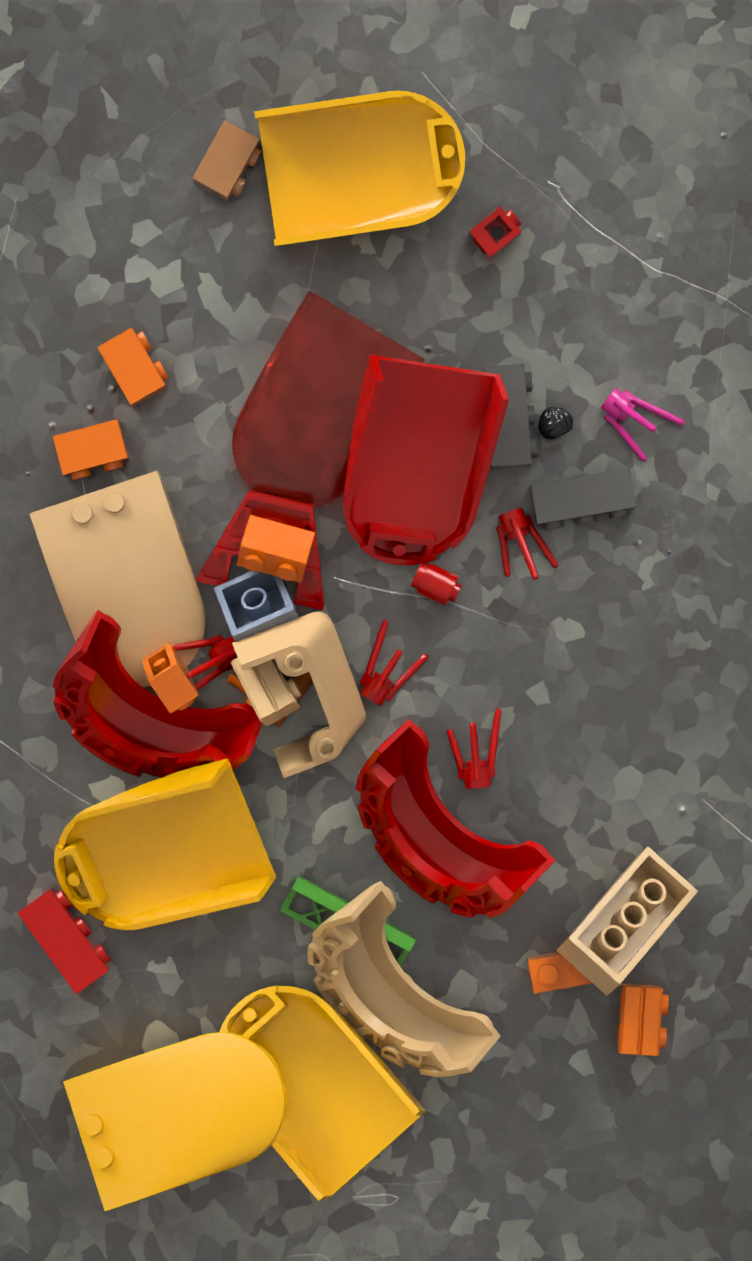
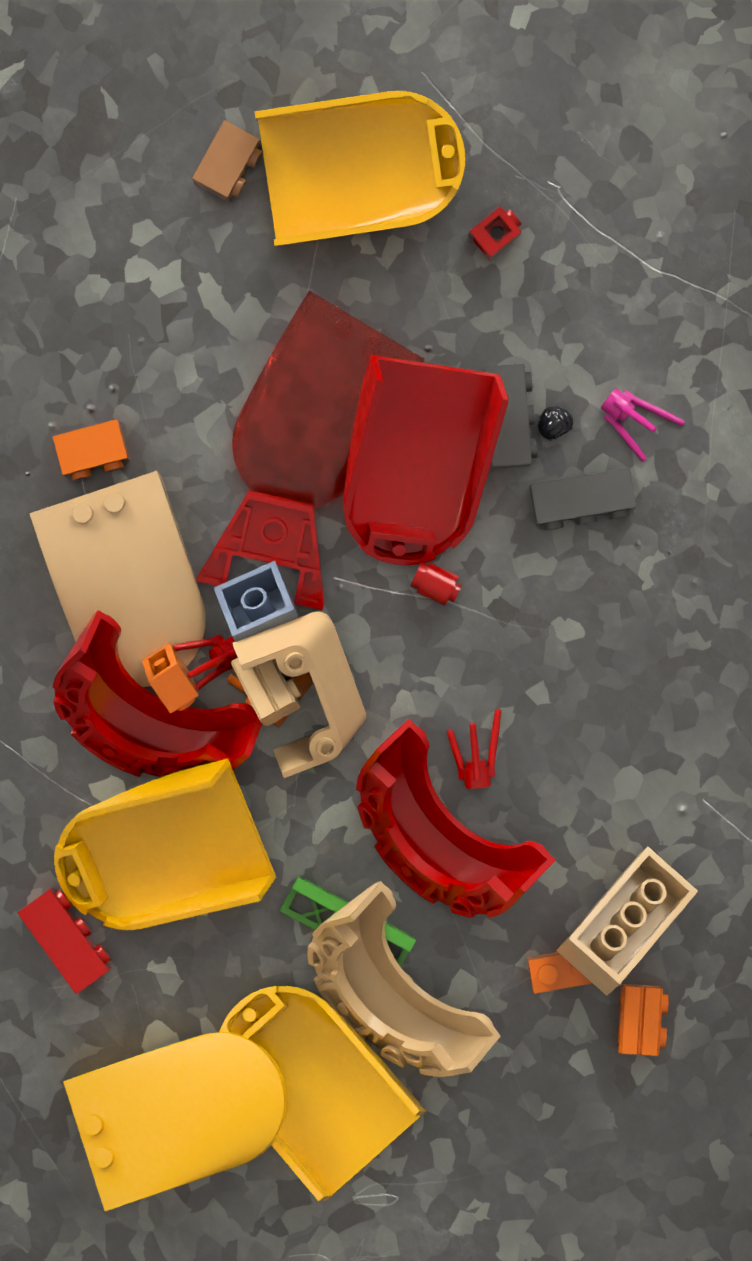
orange brick [97,327,169,408] -> none
orange brick [237,515,315,583] -> none
red plant [359,620,428,706] -> none
red plant [495,508,558,580] -> none

